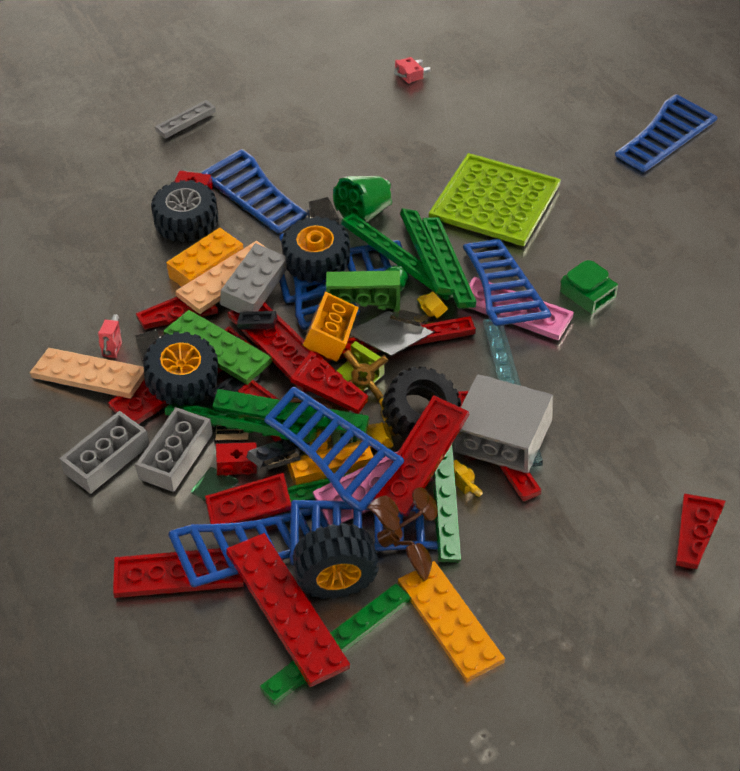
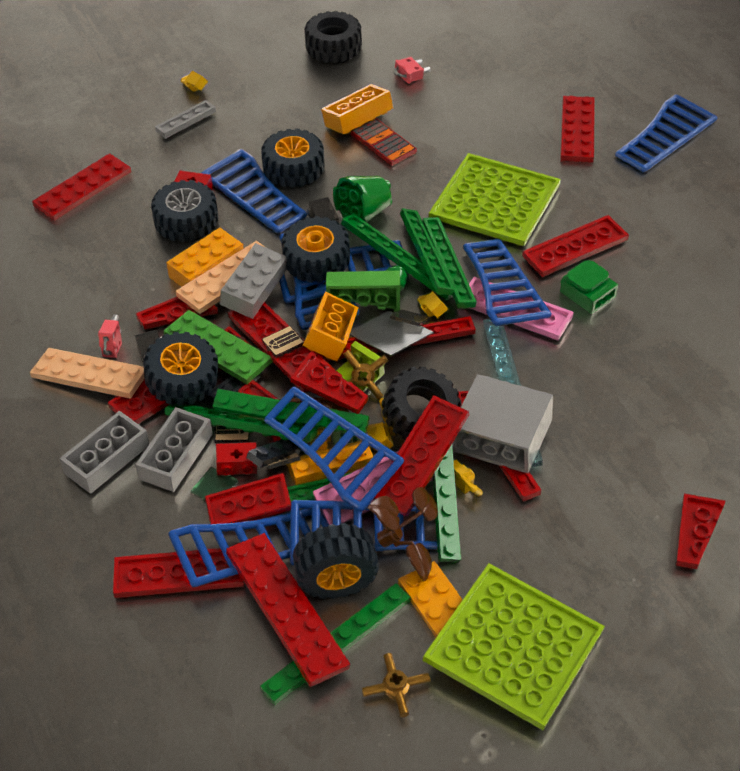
black plate [237,311,277,330] -> none
none -> red plate [32,153,132,221]
none -> yellow piece [180,71,208,92]
none -> black wheel [261,128,325,188]
none -> piece [262,326,304,358]
none -> black tyre [304,11,362,63]
none -> light orange brick [321,84,393,134]
none -> tile [351,118,417,166]
none -> pearl gold bar [362,653,430,717]
none -> lime plate [422,563,605,730]
none -> red plate [522,215,629,277]
none -> red plate [561,95,595,163]

